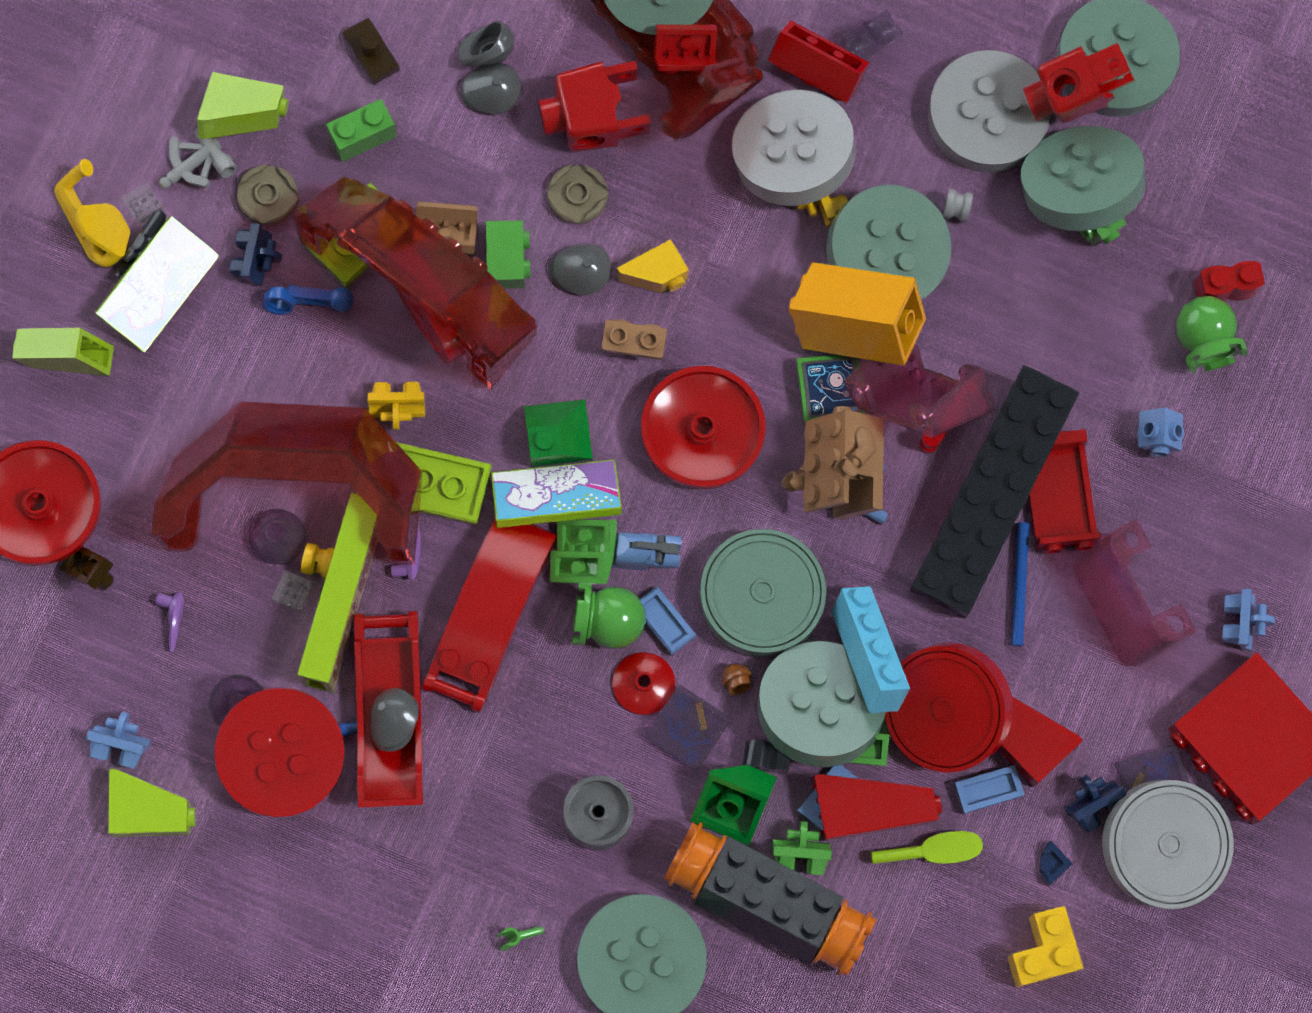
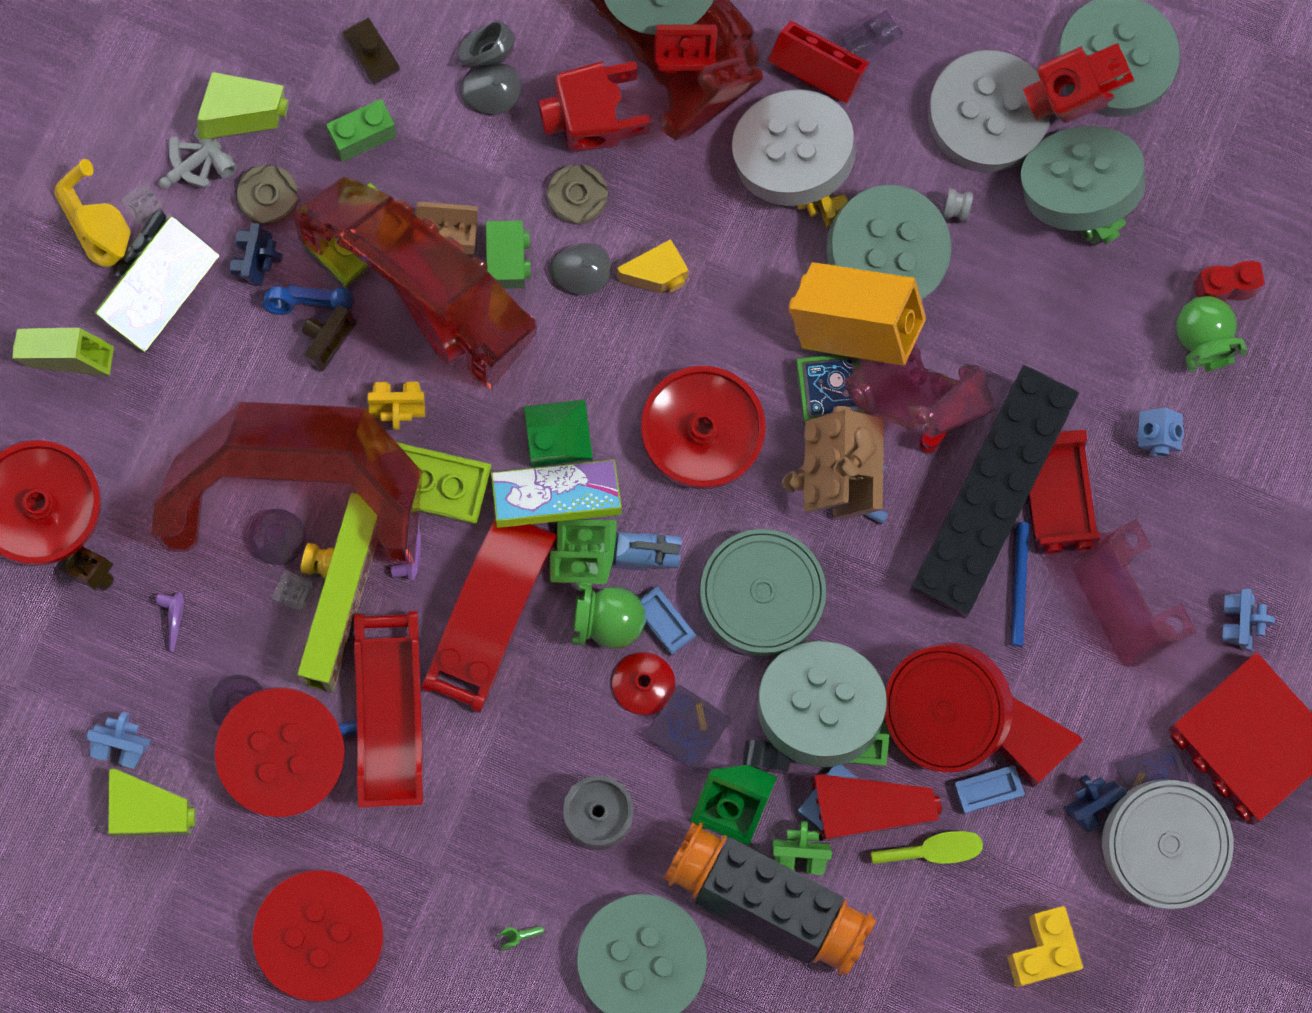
dark grey hat [370,688,419,752] -> none
medium nougat bracket [602,319,667,360] -> none
dark orange plate [722,663,753,696] -> none
medium azure brick [831,586,910,713] -> none
dark blue tile [1039,841,1073,886] -> none
none -> red brick [253,870,384,1003]
none -> dark brown tile [302,305,357,372]

